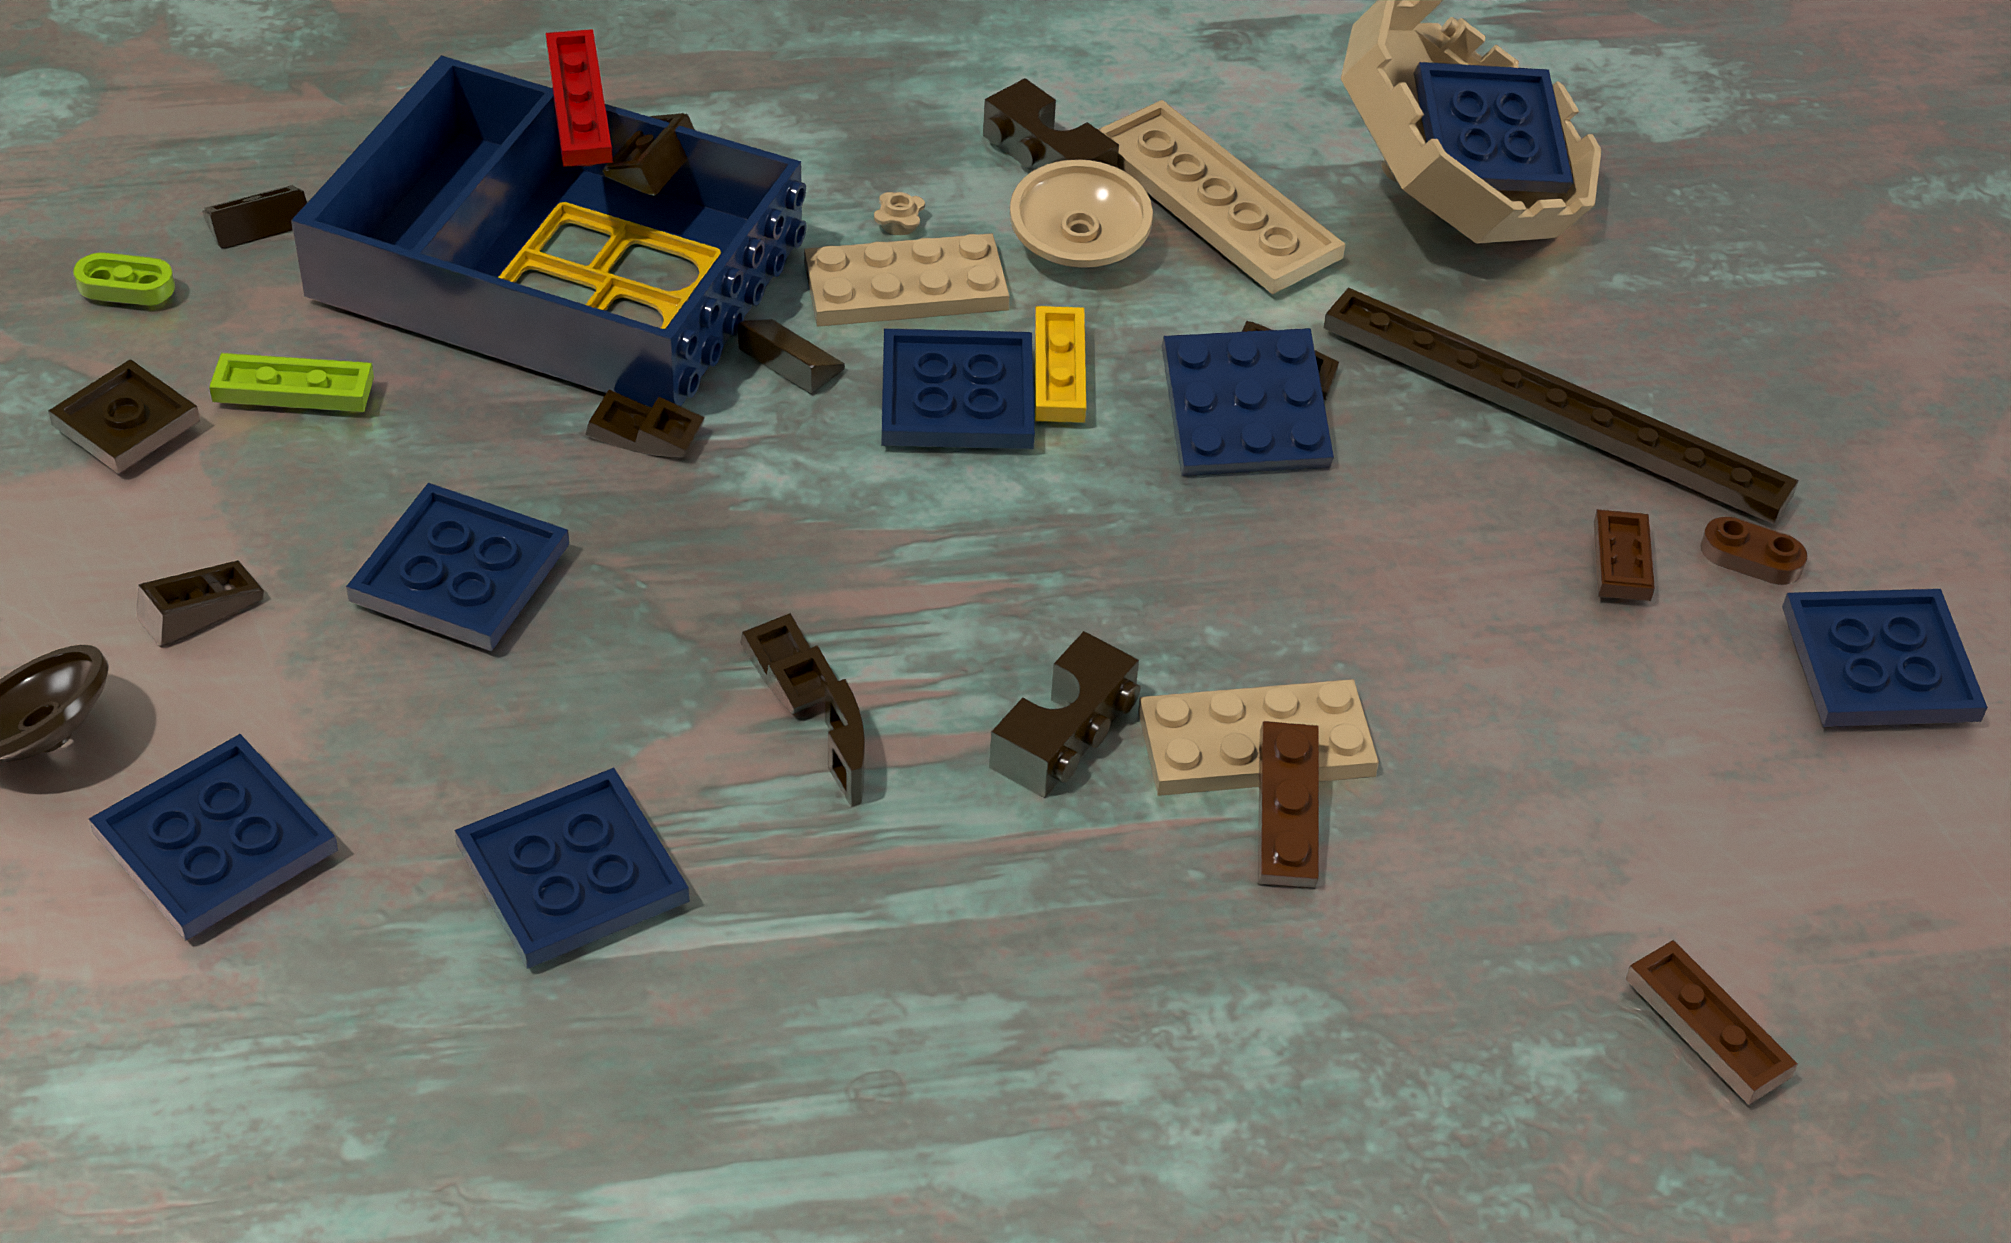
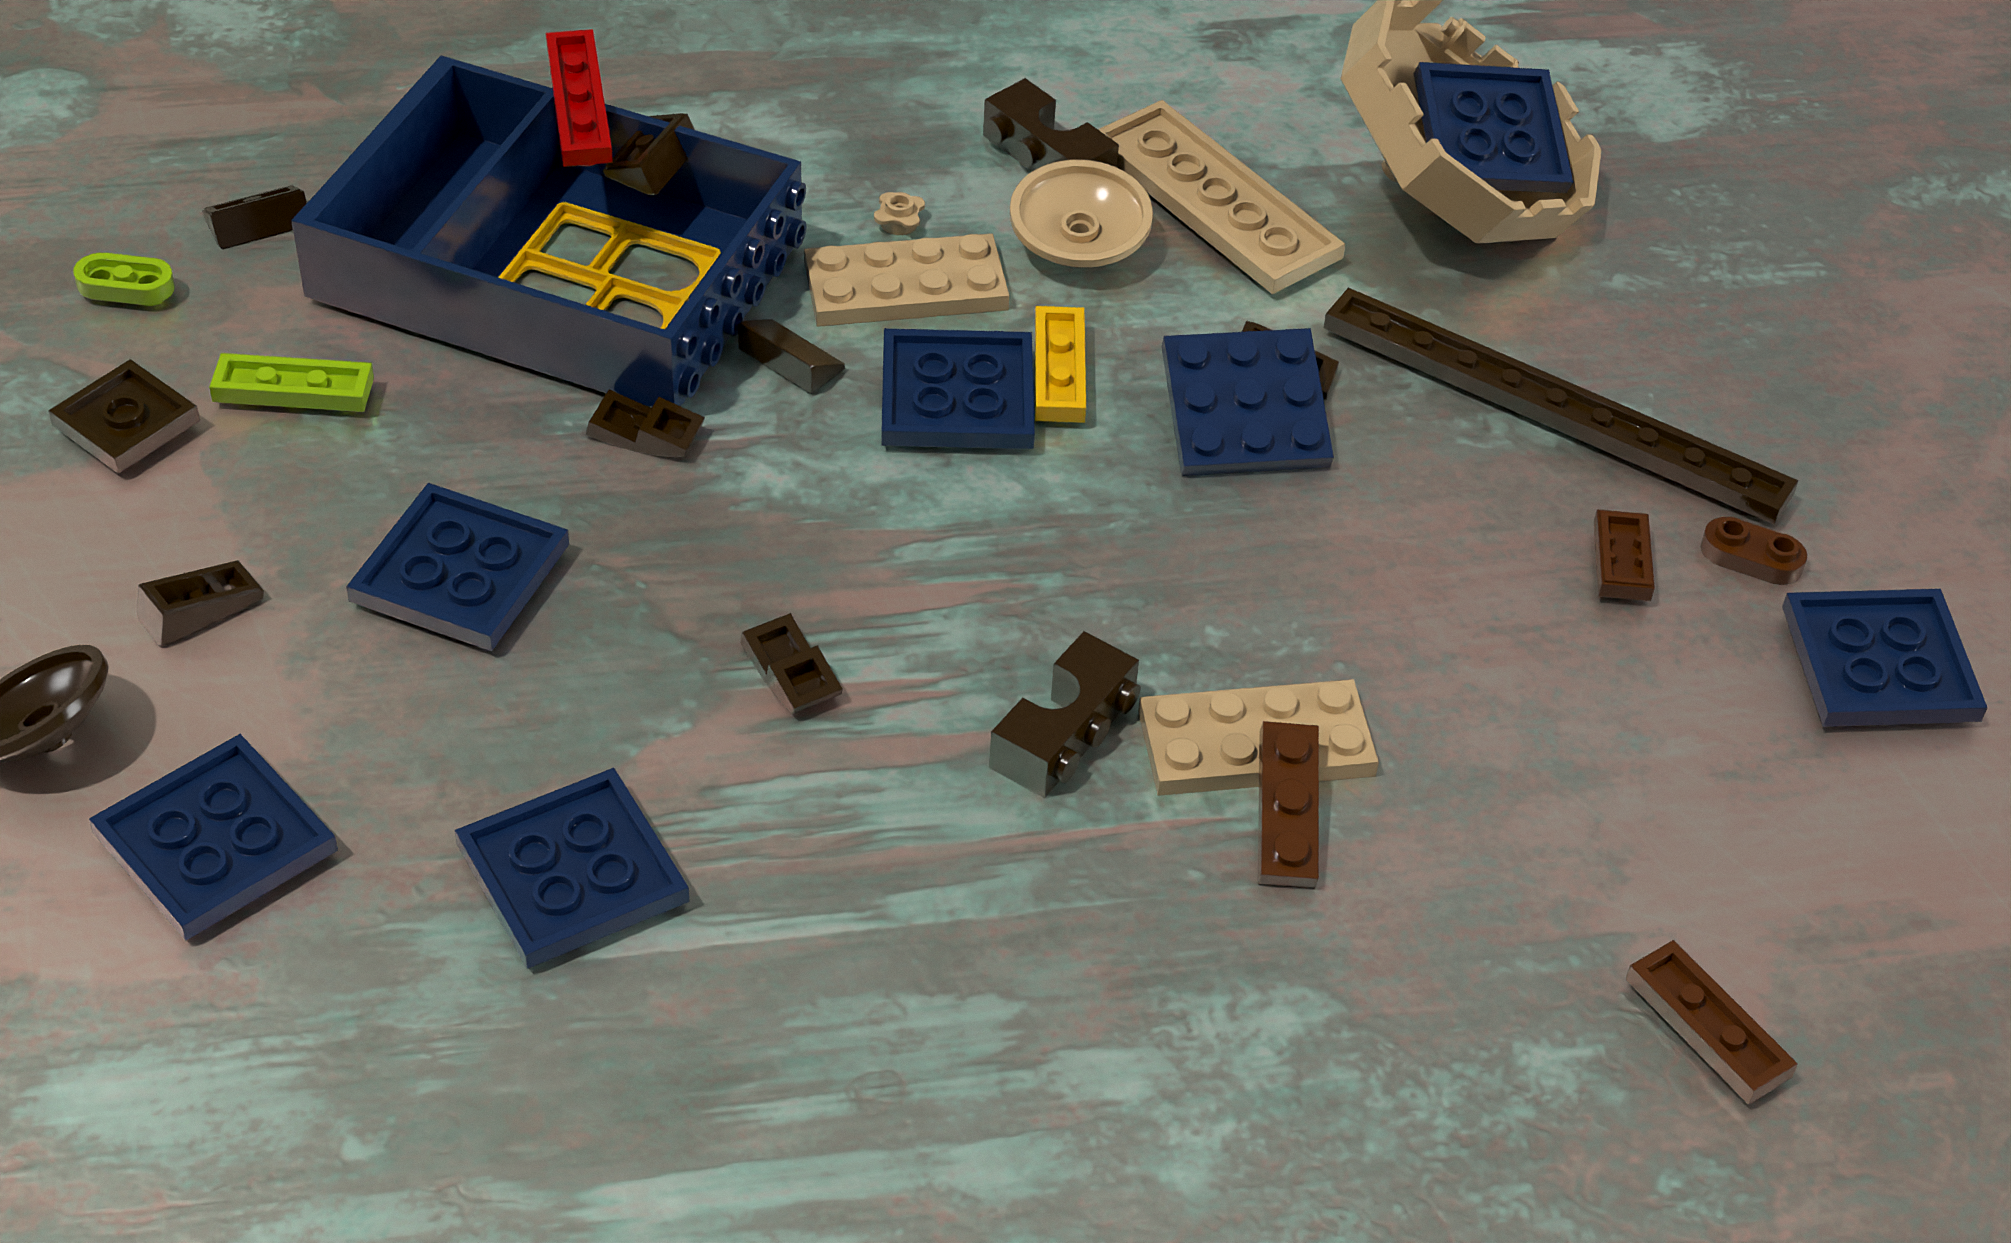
dark brown slope [825,679,865,807] -> none

